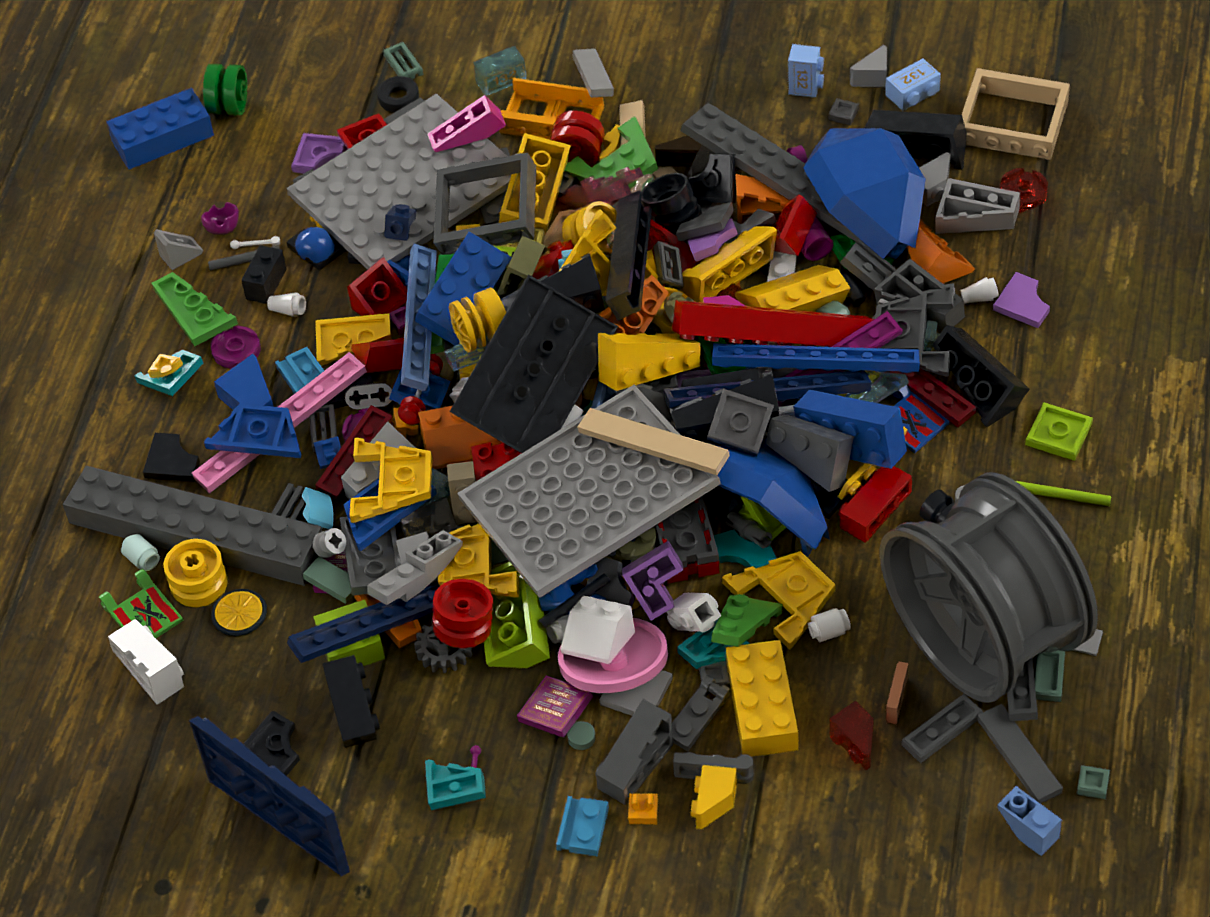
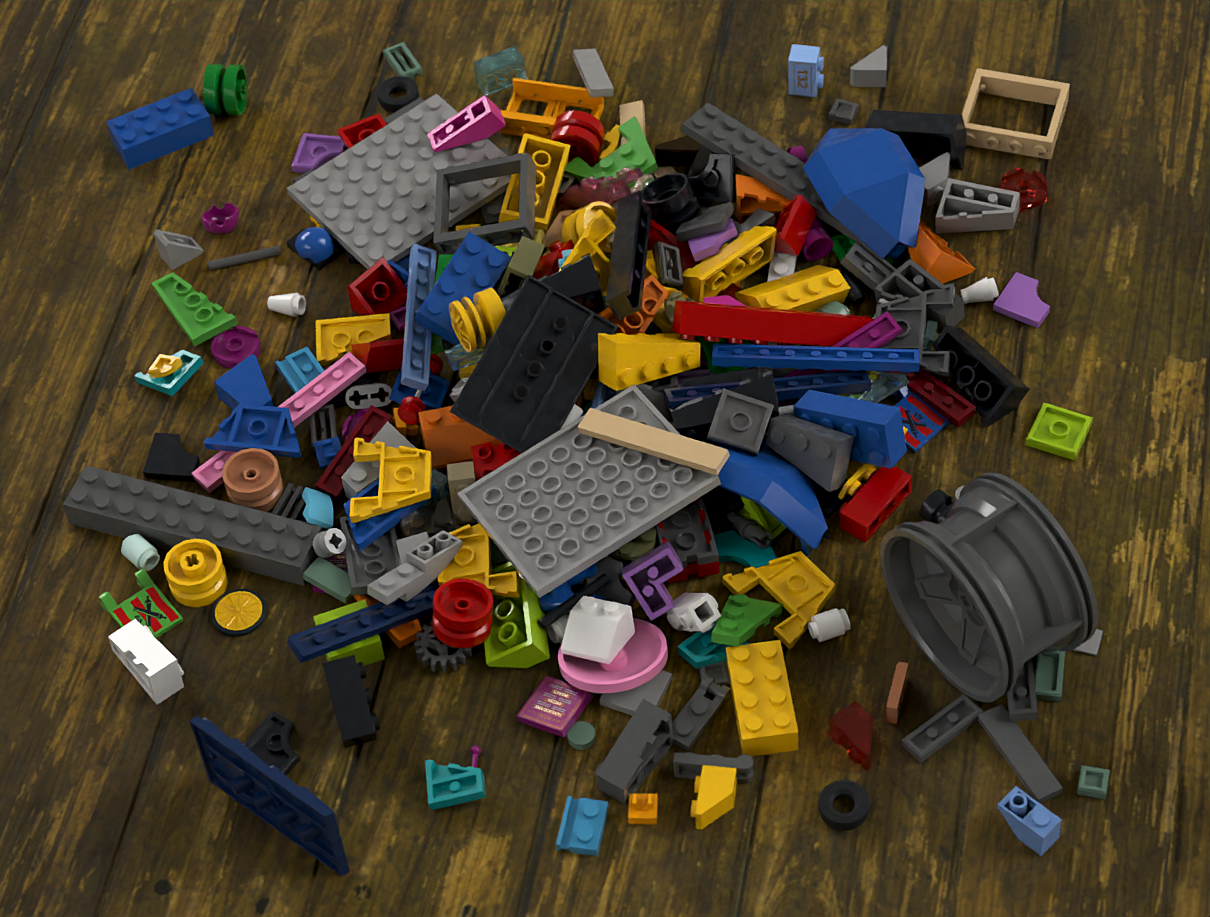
white hinge [230,236,281,249] -> none
black brick [241,245,287,304] -> none
dark blue bracket [384,204,417,241] -> none
light blue brick [885,59,940,111] -> none
lime bar [1016,481,1111,507] -> none
none -> nougat wheel [222,448,284,512]
none -> black tyre [818,780,870,830]

